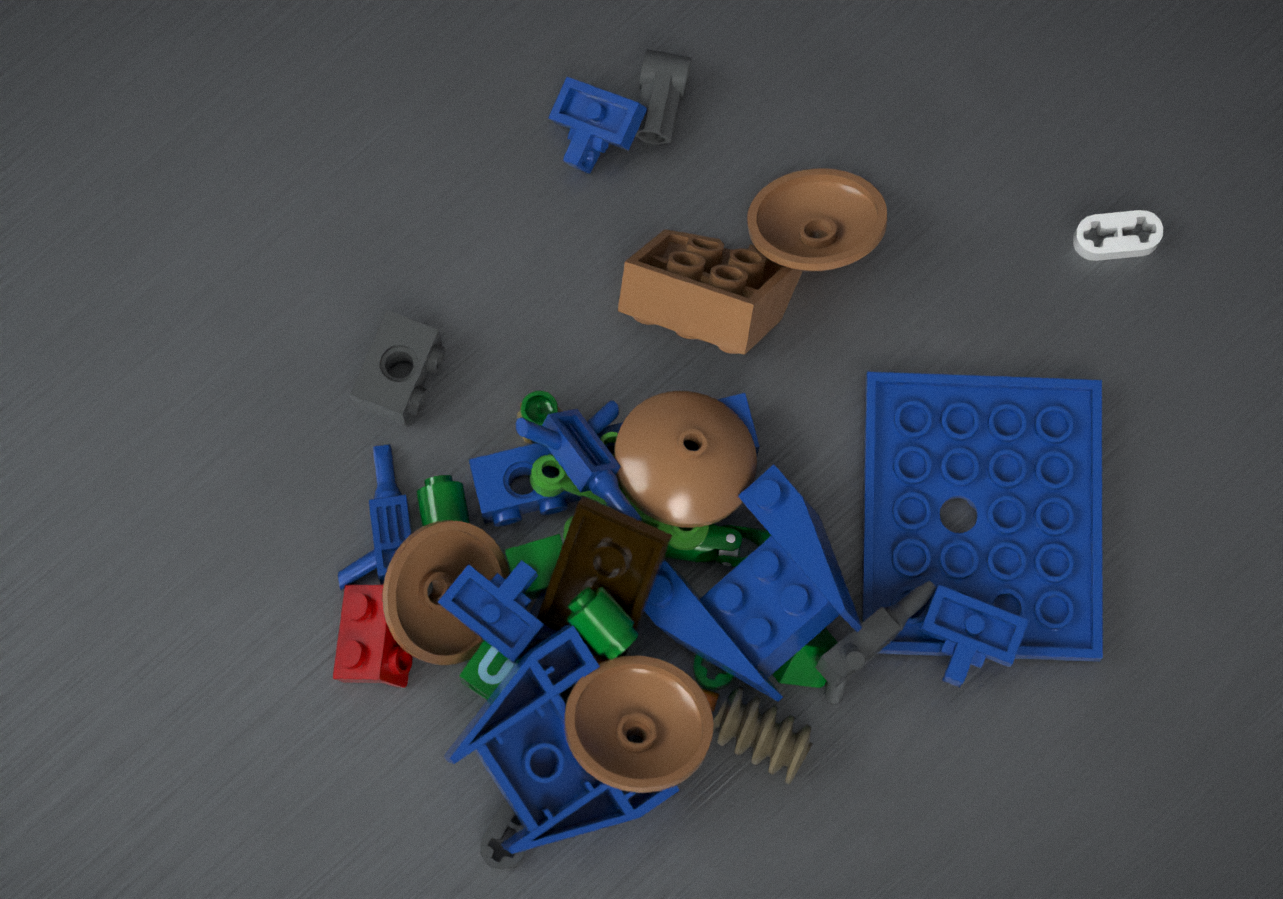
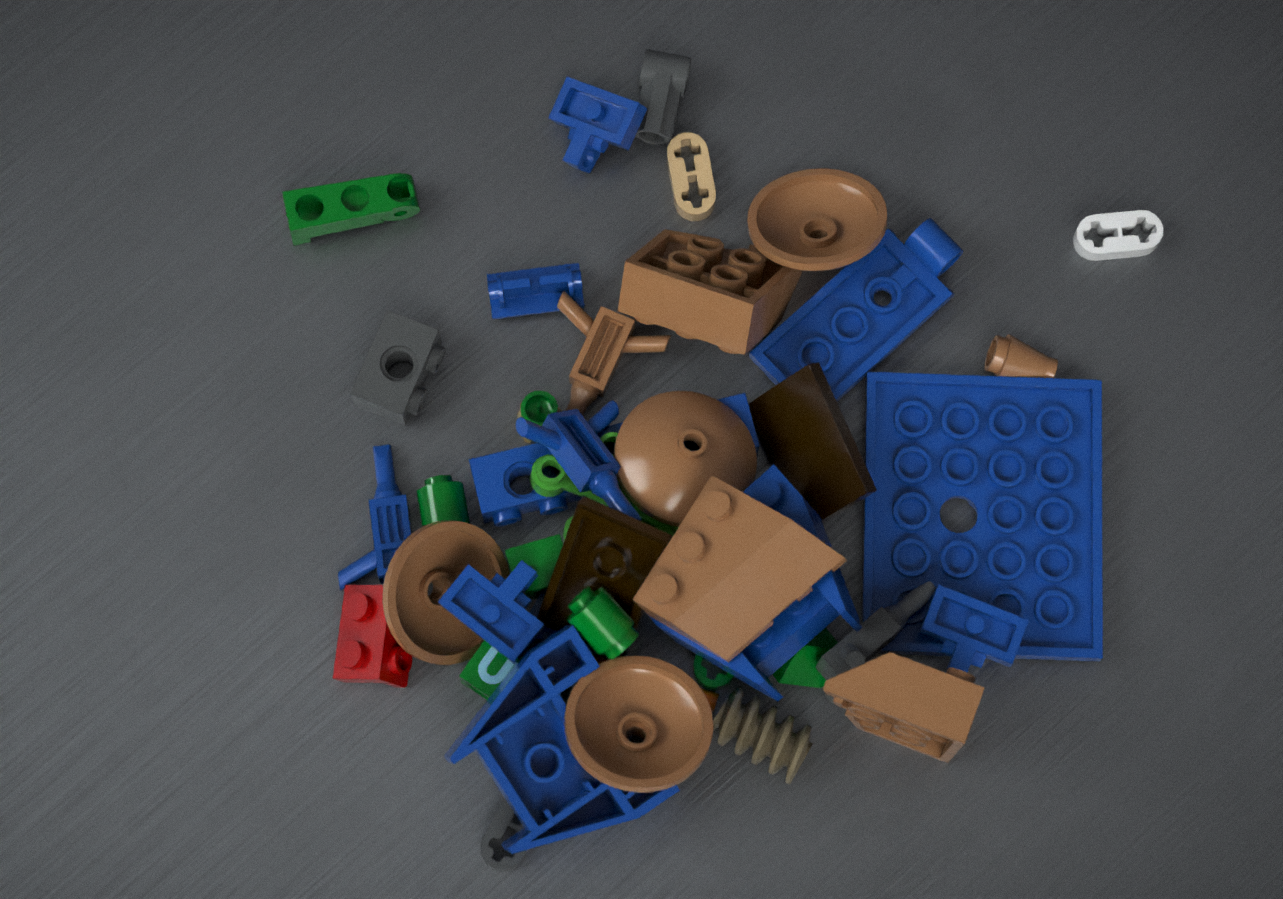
none -> green leg [282,173,421,246]
none -> blue hinge [487,263,585,320]
none -> medium nougat piece [557,291,672,416]
none -> medium nougat wedge [633,476,847,662]
none -> tan beam [667,132,716,222]
none -> dark brown tile [748,362,877,523]
none -> blue hinge [749,218,964,402]
none -> medium nougat wedge [823,652,985,763]
none -> medium nougat cone [984,334,1058,378]

